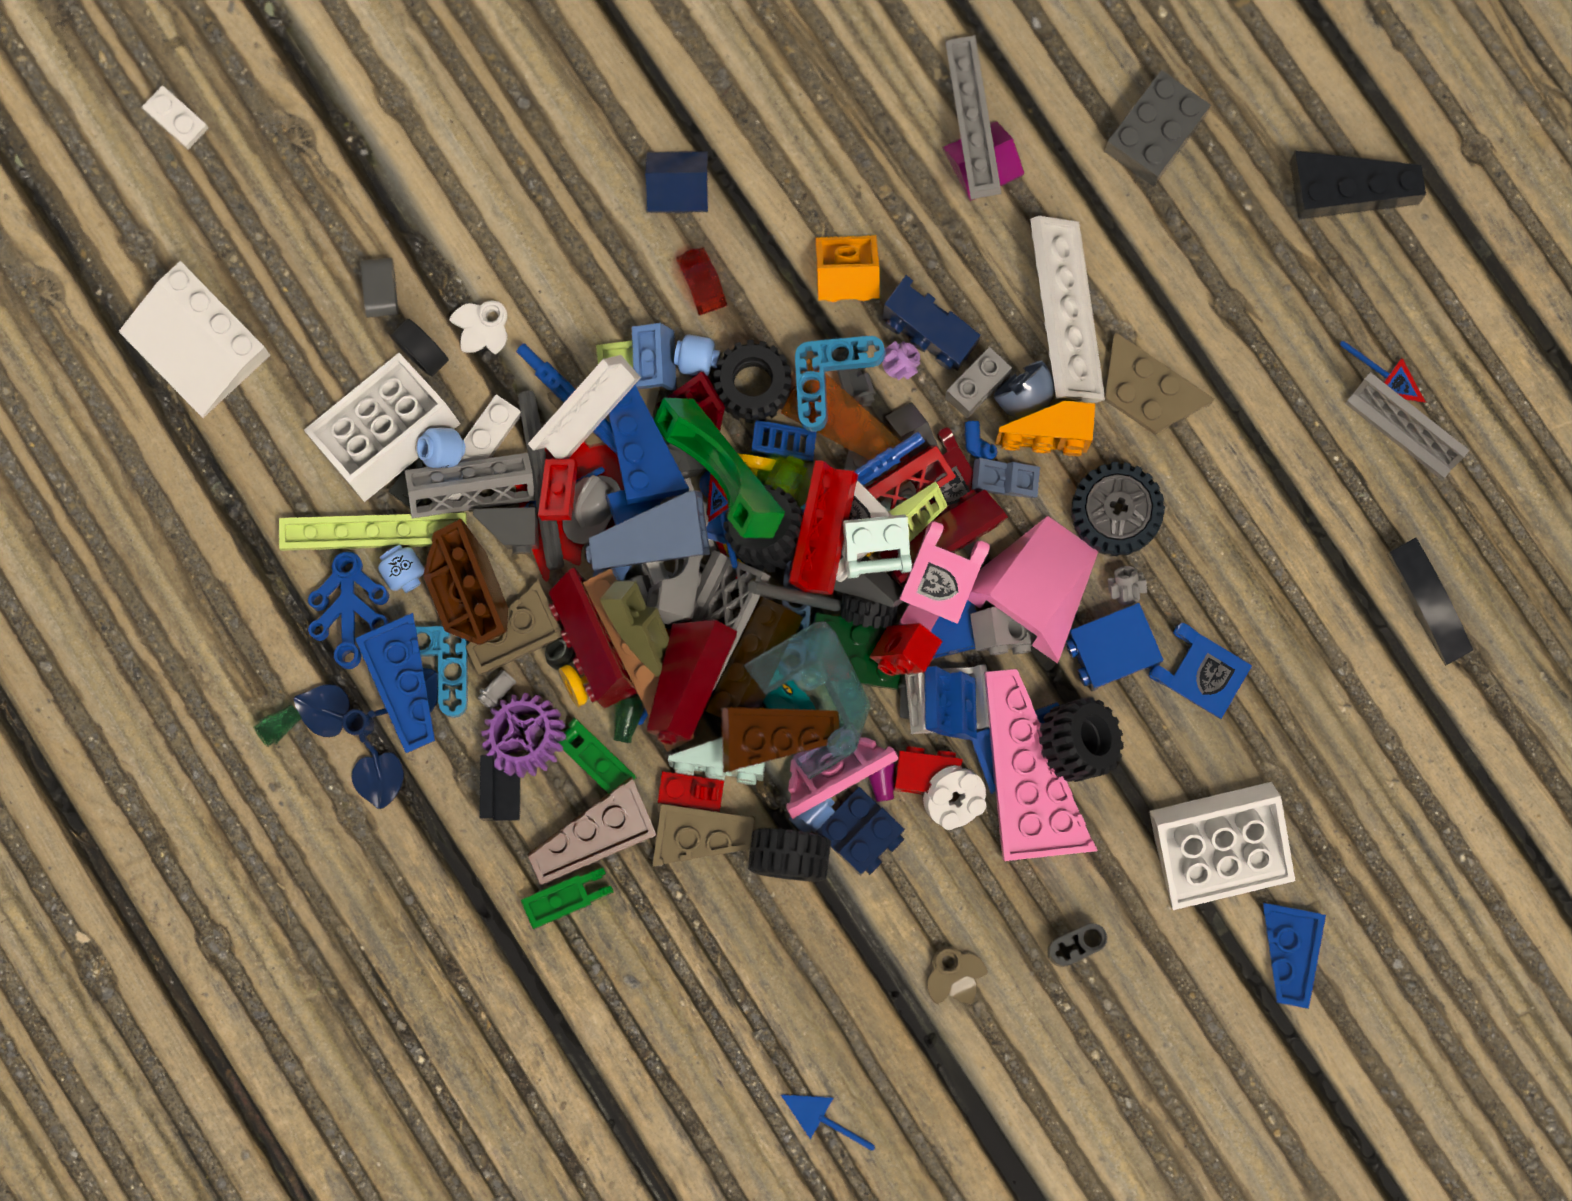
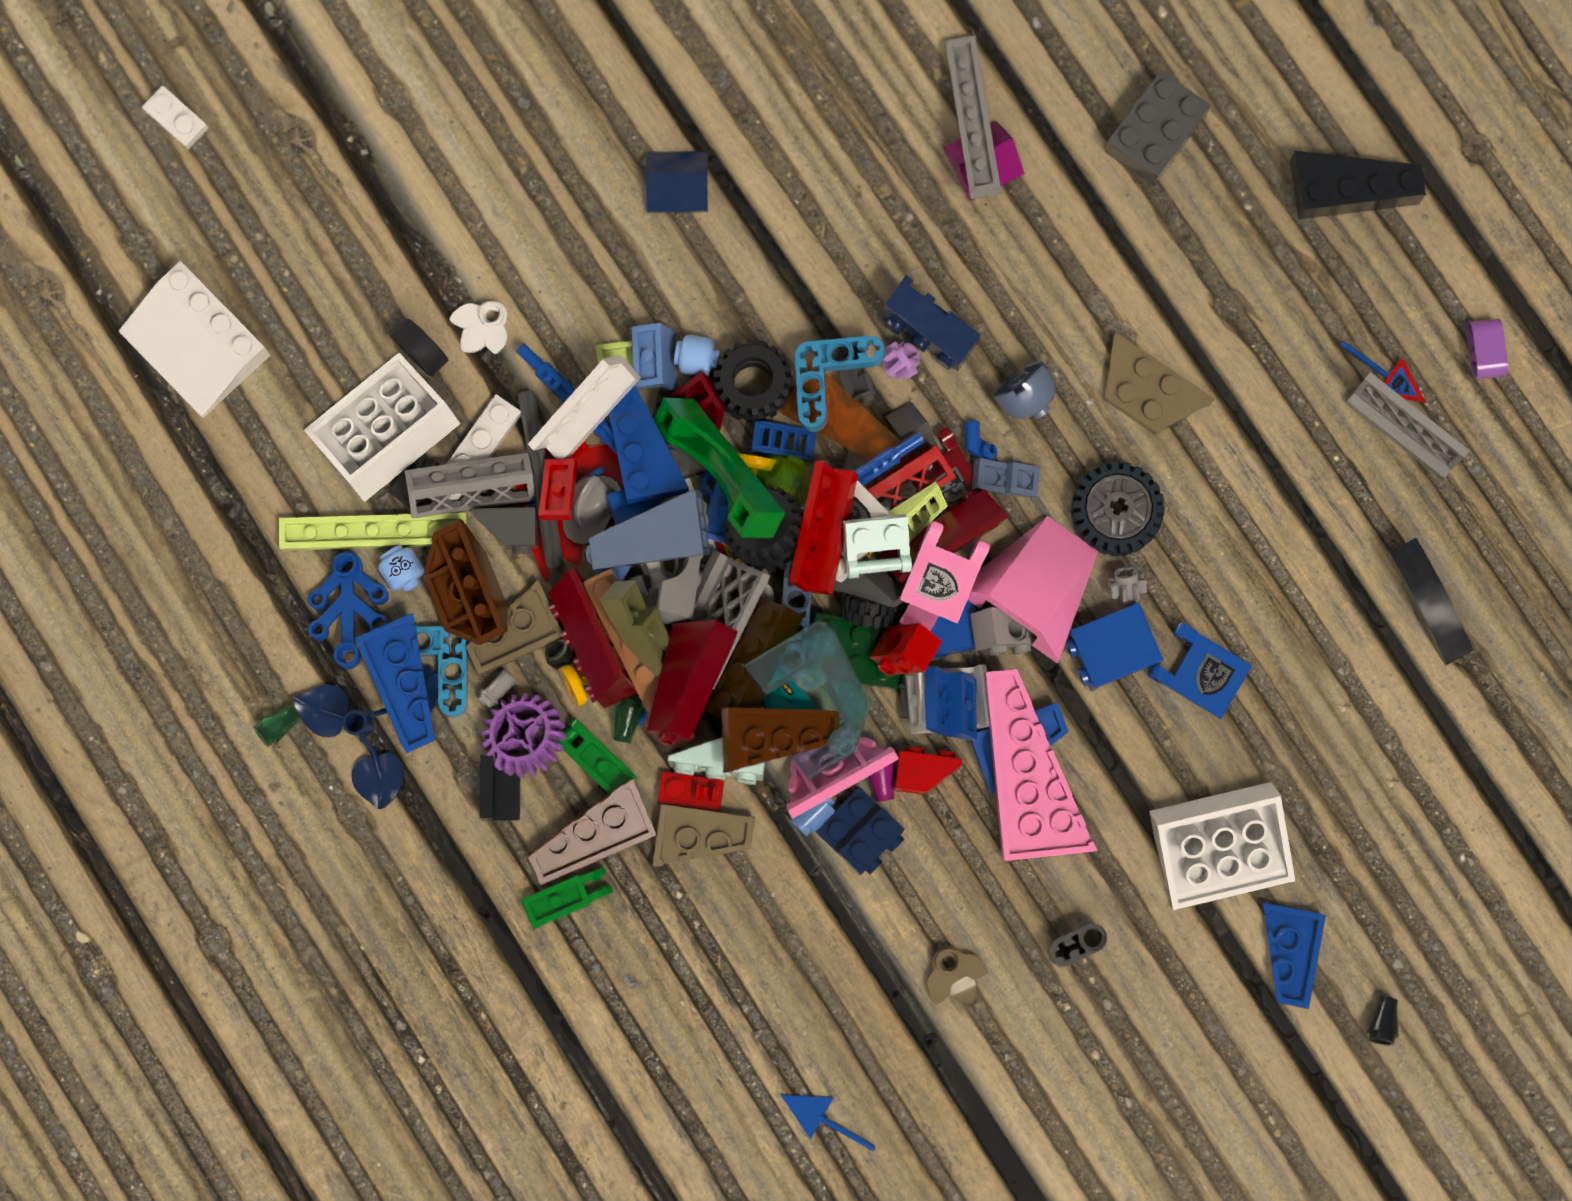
dark grey beam [361,257,398,318] -> none
light blue head [417,428,465,468] -> none
clear red slope [675,247,728,316] -> none
piece [707,473,738,569] -> none
dark grey bar [747,581,842,611] -> none
black tyre [748,828,831,882] -> none
light orange slope [815,235,880,302] -> none
white plate [923,766,986,830] -> none
light grey brick [945,347,1012,419] -> none
light orange slope [995,401,1095,456] -> none
white plate [1030,216,1105,403] -> none
black tyre [1039,697,1124,782] -> none
none -> black cone [1367,996,1399,1046]
none -> medium lavender beam [1467,319,1508,379]

